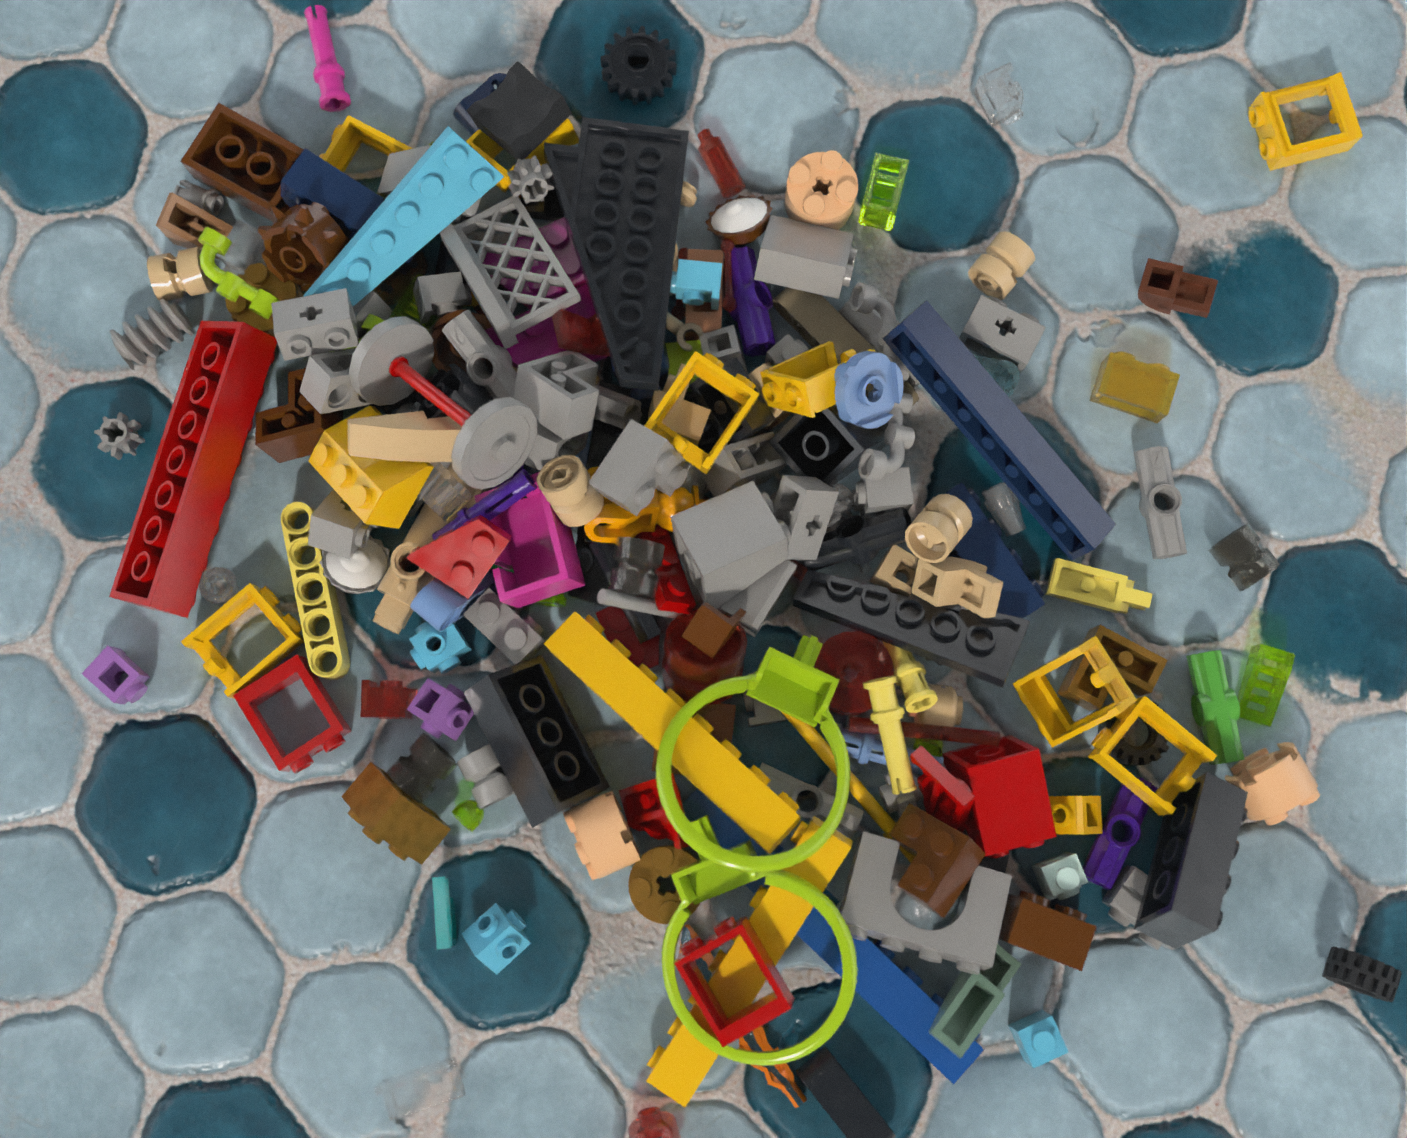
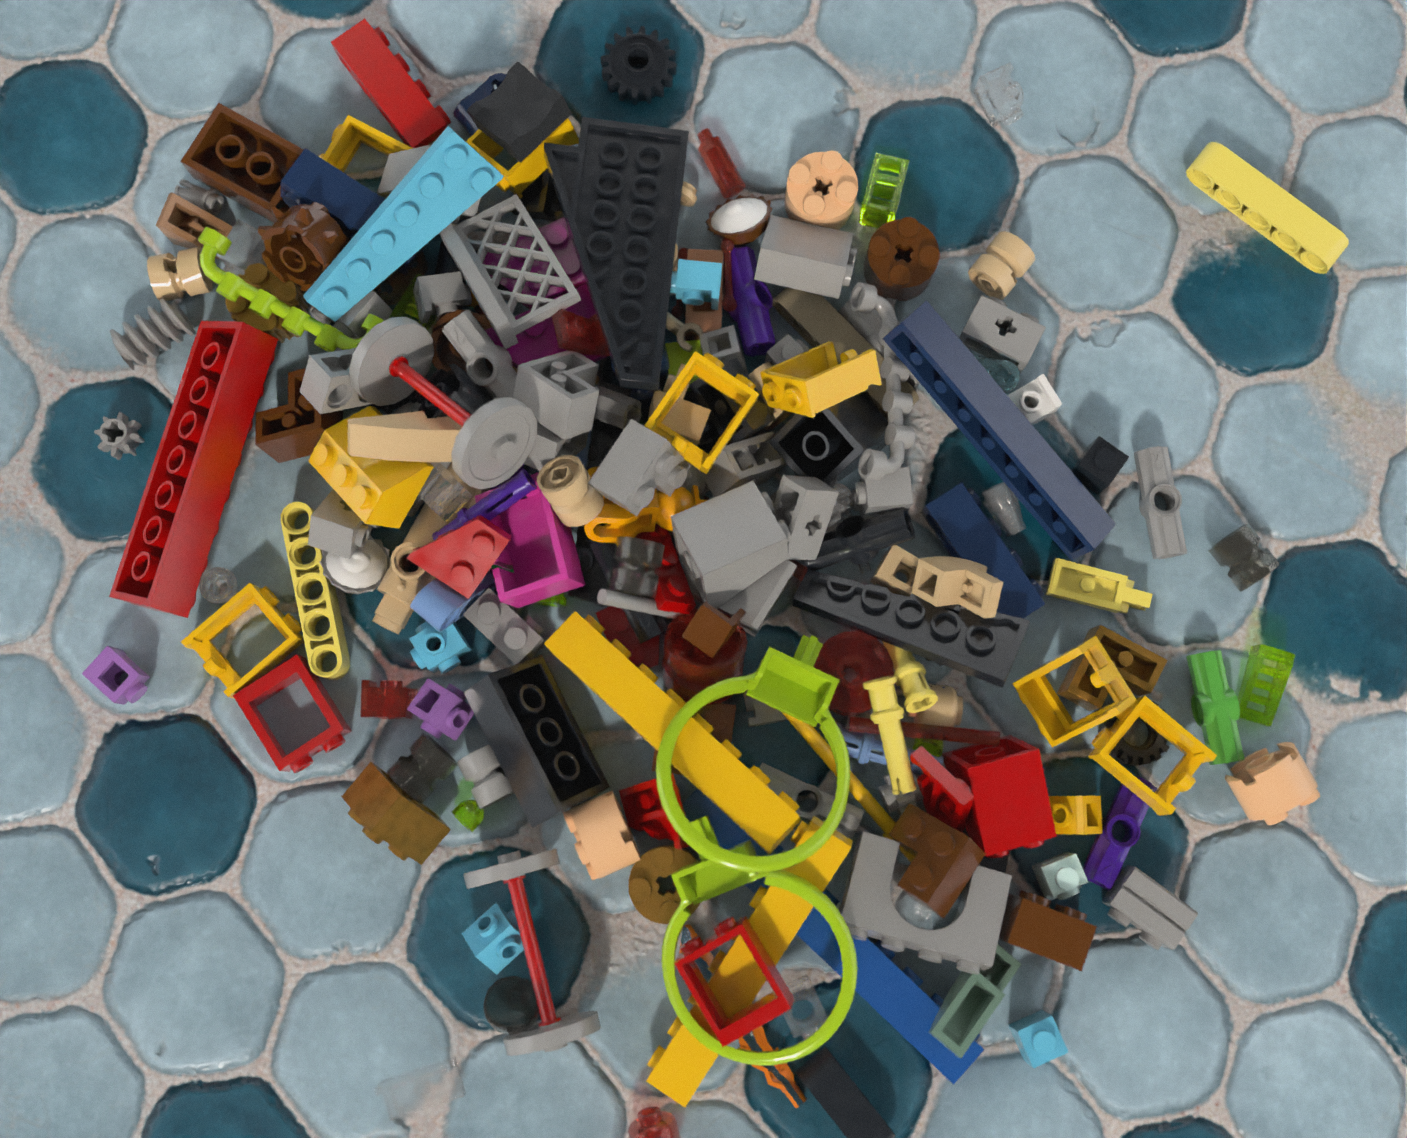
light grey brick [272,288,359,361] -> none
dark pink pin [304,5,351,112] -> none
teal tile [432,876,458,950] -> none
light grey gear [507,156,554,204] -> none
medium blue plate [834,351,904,429] -> none
tan wheel [905,494,973,563] -> none
clear yellow brick [1089,351,1180,423] -> none
black brick [1134,772,1248,949] -> none
copper brick [1138,258,1218,318] -> none
yellow window [1248,72,1363,171] -> none
black tyre [1322,946,1402,1003] -> none
none -> red brick [331,18,451,148]
none -> light grey piece [463,848,601,1056]
none -> clear smoke hair [483,975,540,1035]
none -> clear brick [783,974,827,1040]
none -> reddish brown brick [864,217,940,301]
none -> white brick [1007,374,1062,425]
none -> black brick [1071,436,1129,495]
none -> light yellow beam [1186,142,1349,274]

